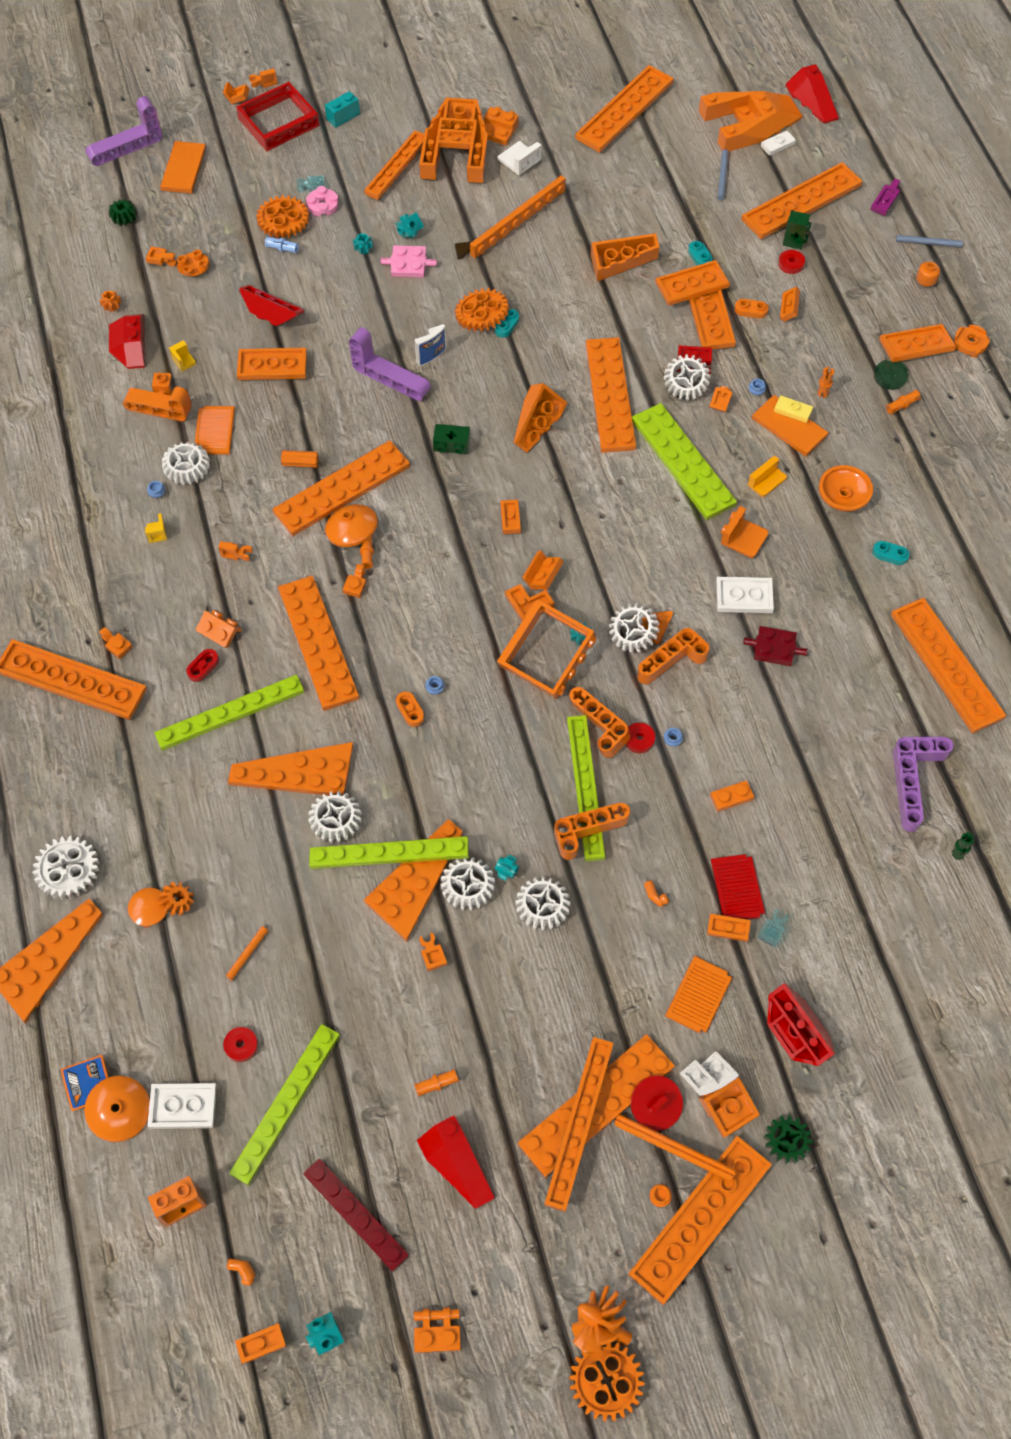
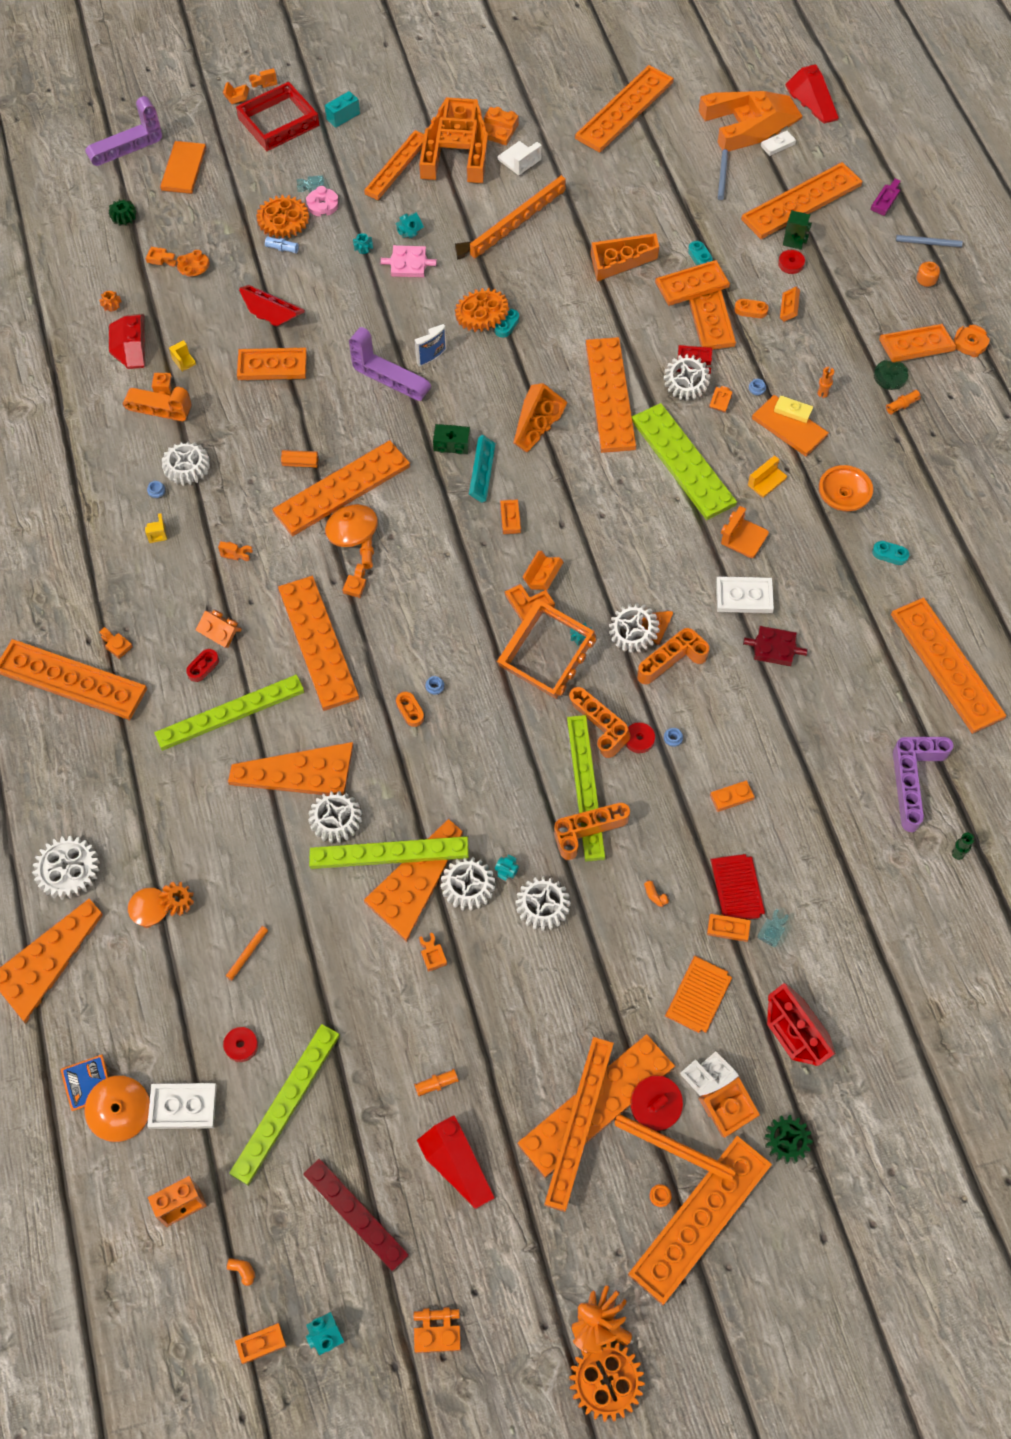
orange window [195,406,235,455] -> none
none -> teal plate [469,435,496,503]

